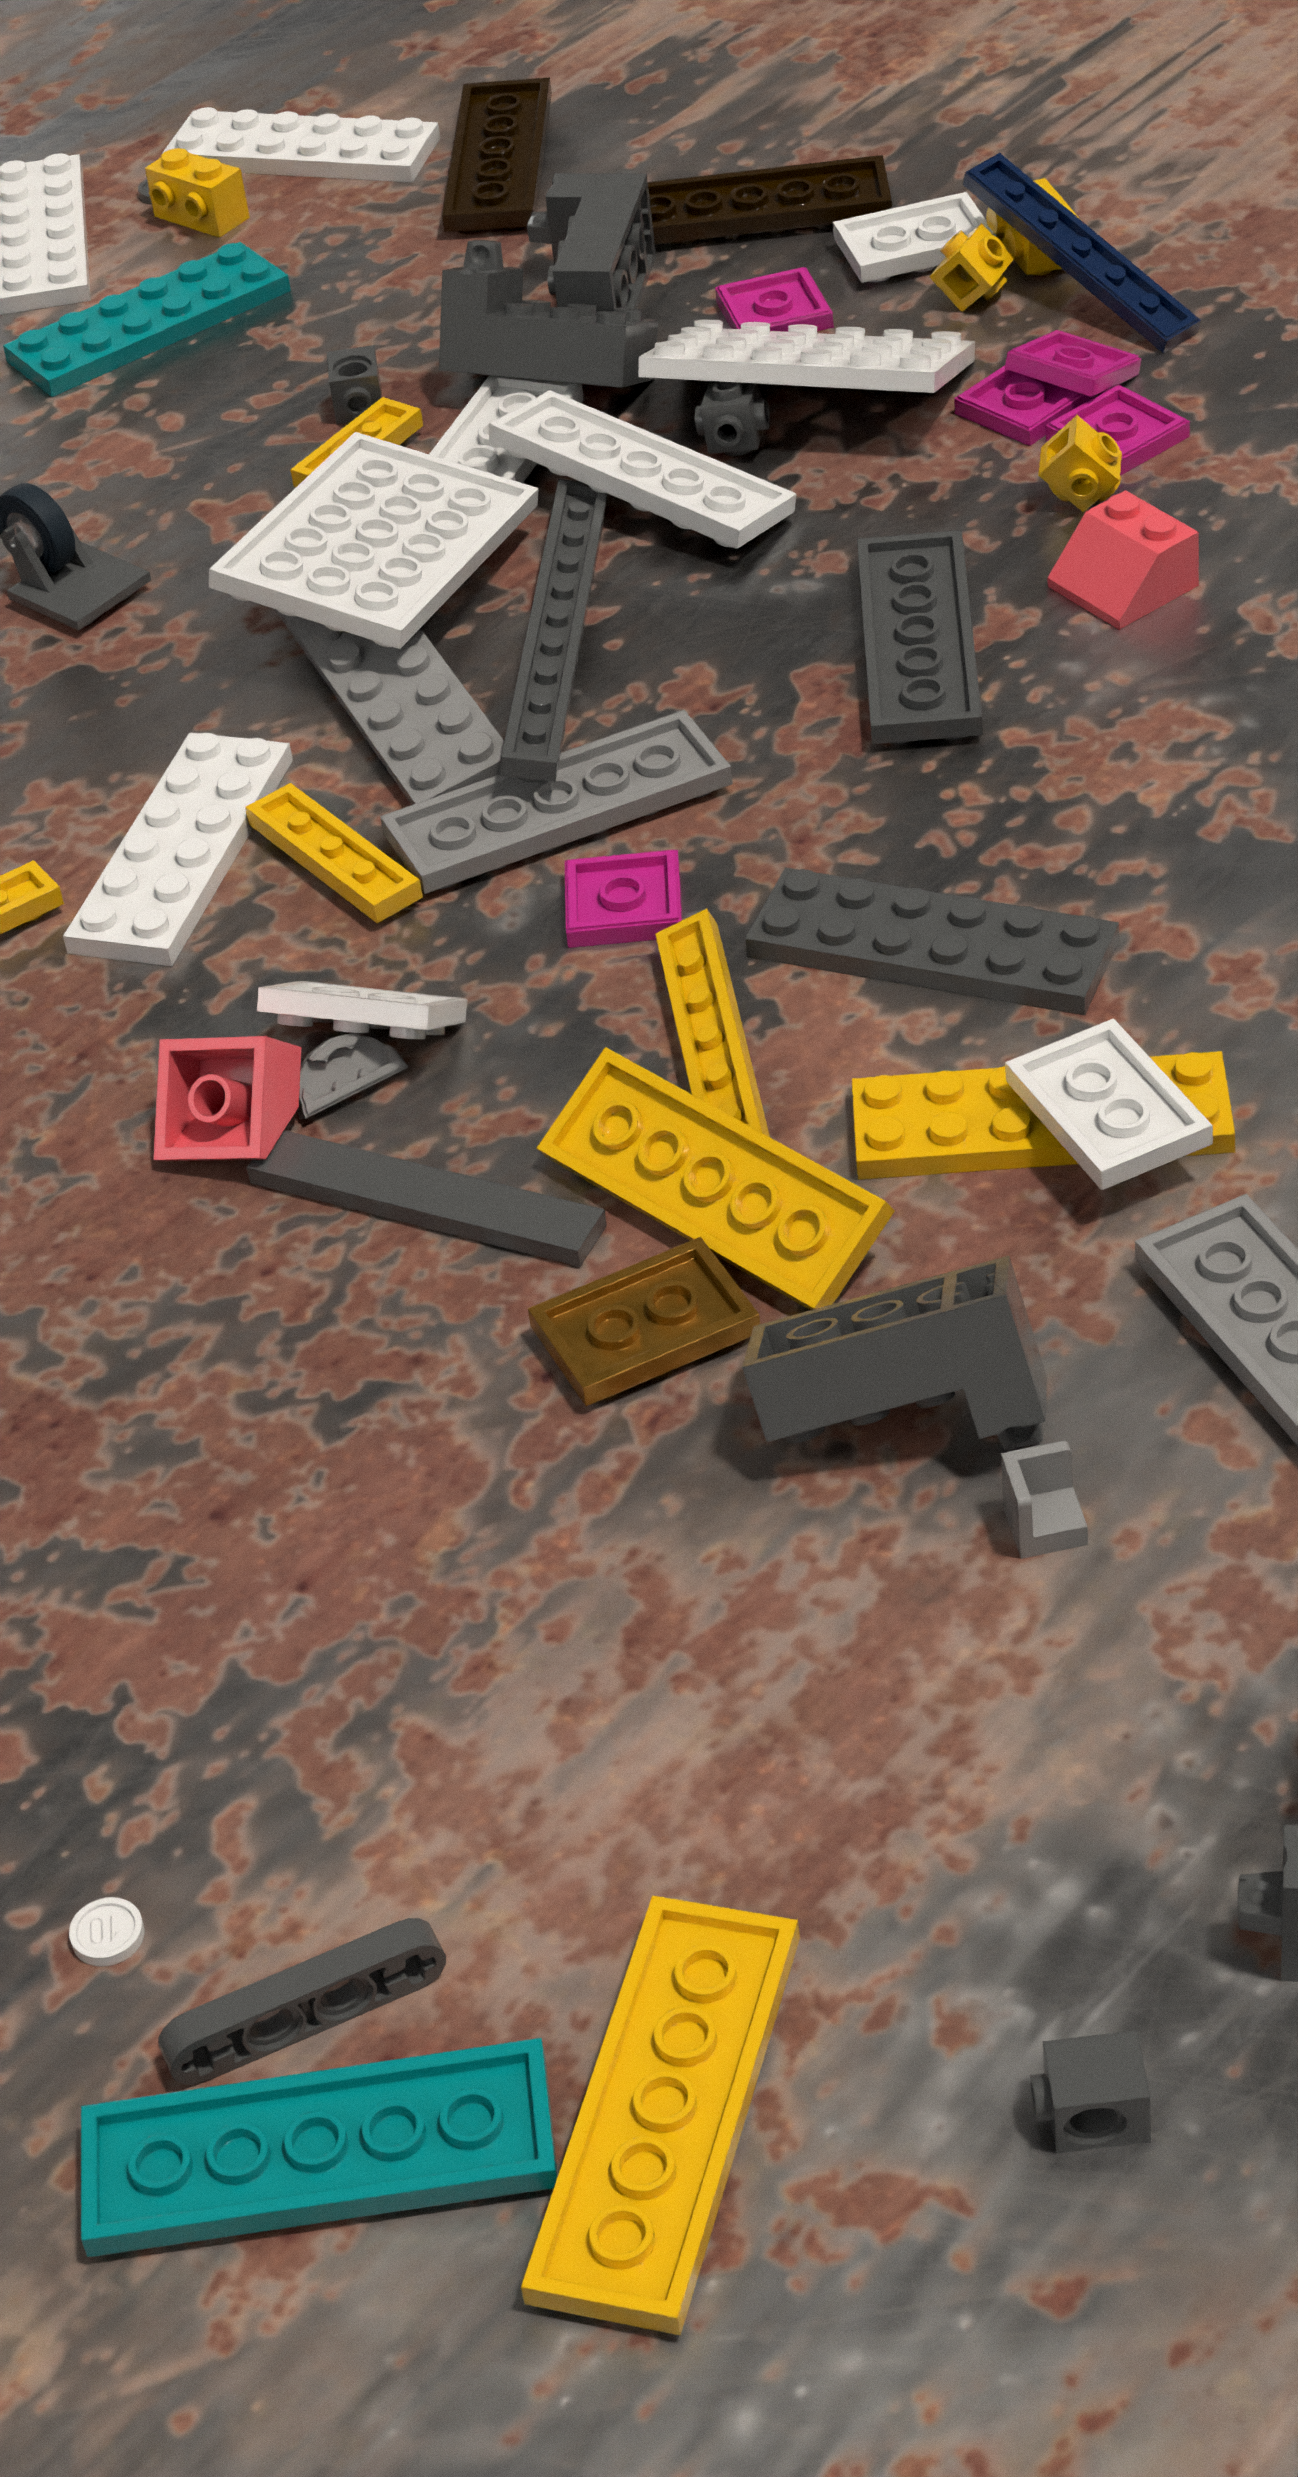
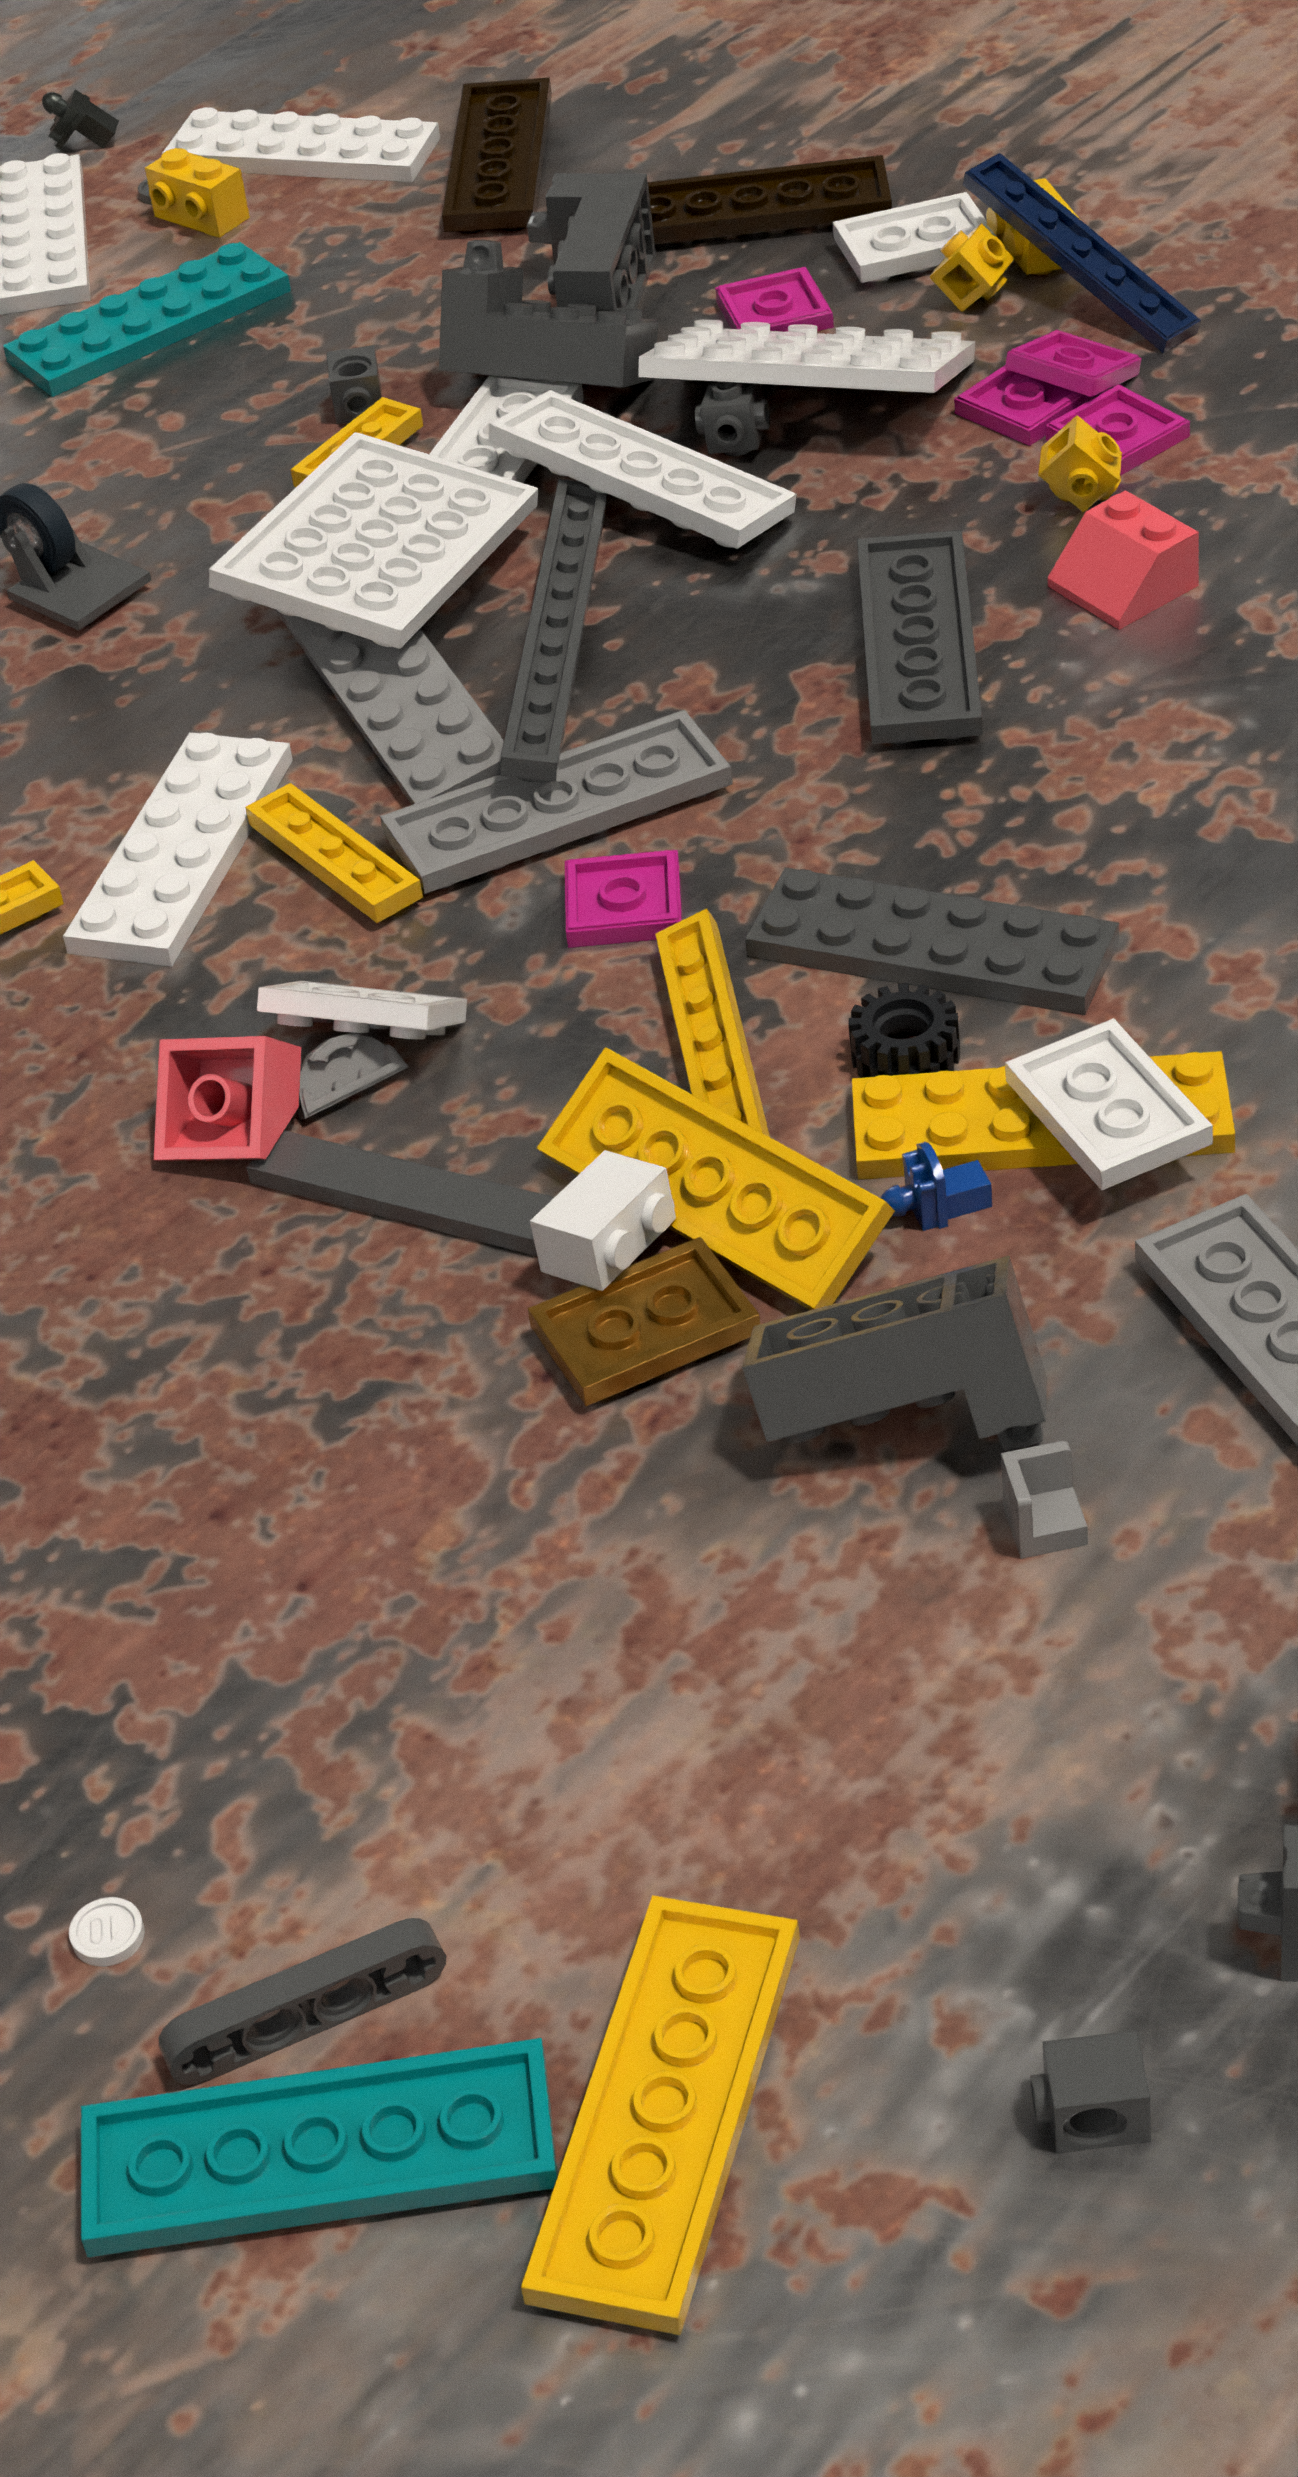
none -> pearl dark grey piece [42,89,119,150]
none -> white brick [530,1150,676,1291]
none -> black tyre [848,983,960,1078]
none -> blue piece [881,1142,992,1231]

